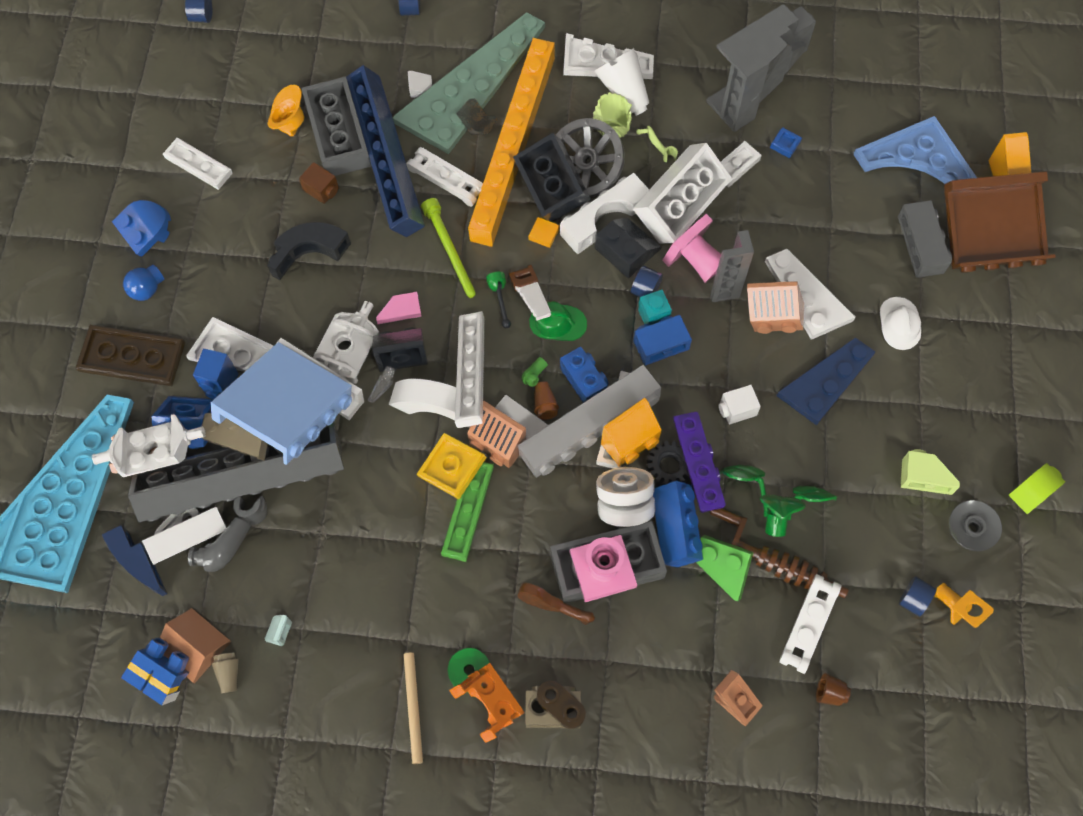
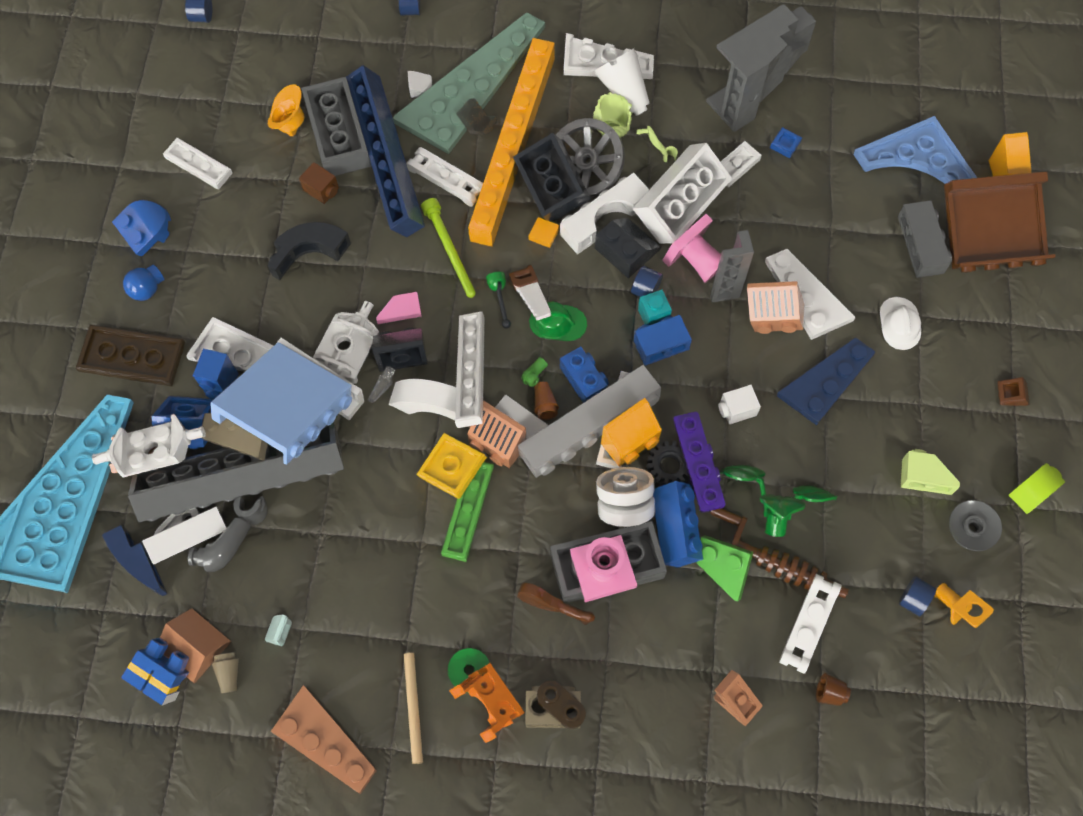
none -> nougat wing [271,685,377,794]
none -> reddish brown slope [998,377,1030,406]

